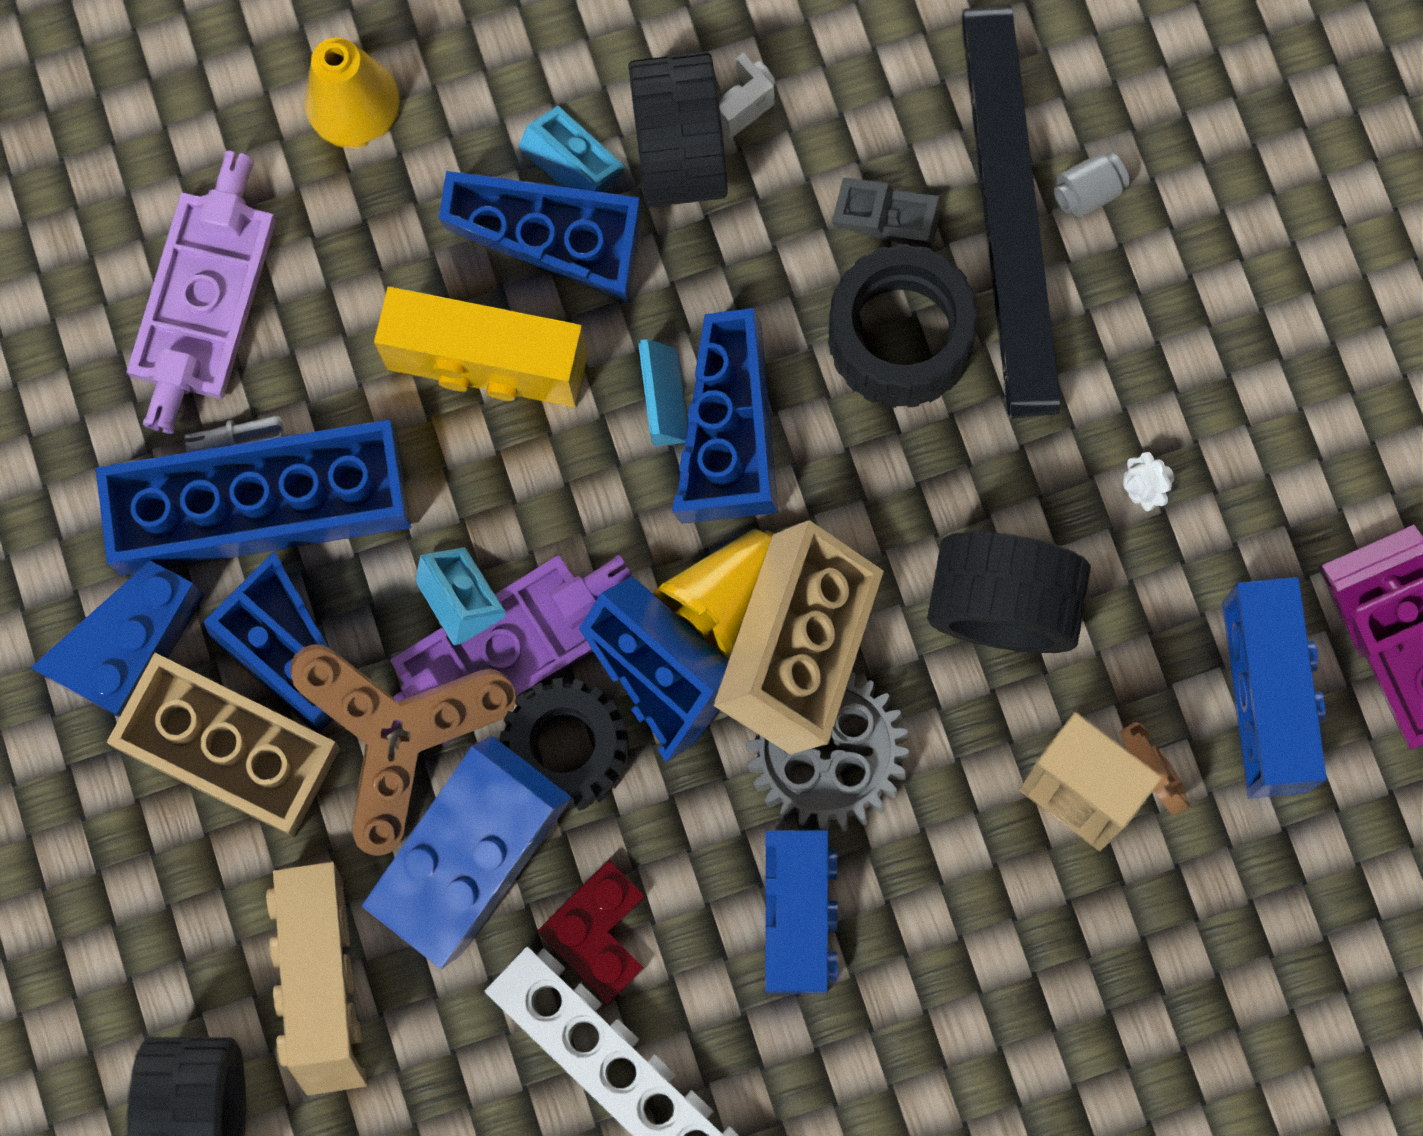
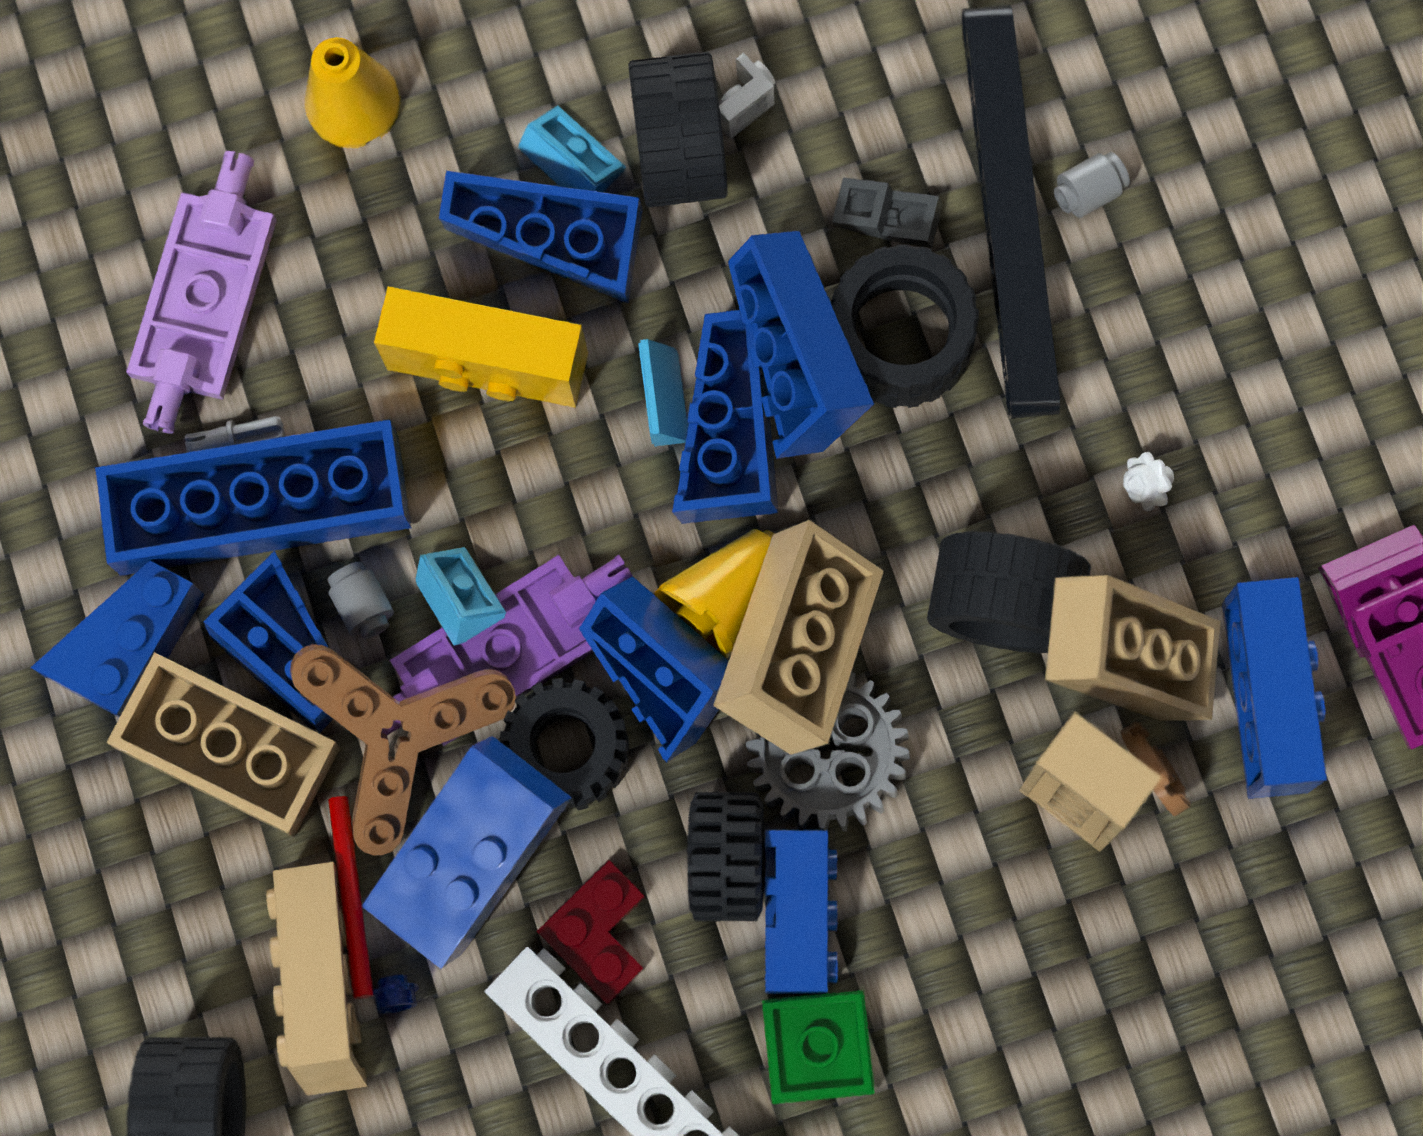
none -> light grey brick [327,562,394,639]
none -> red bar [328,796,374,999]
none -> clear blue plate [370,975,419,1014]
none -> black tyre [687,792,764,921]
none -> blue wedge [728,231,874,459]
none -> green plate [762,990,875,1105]
none -> tan brick [1046,575,1221,721]

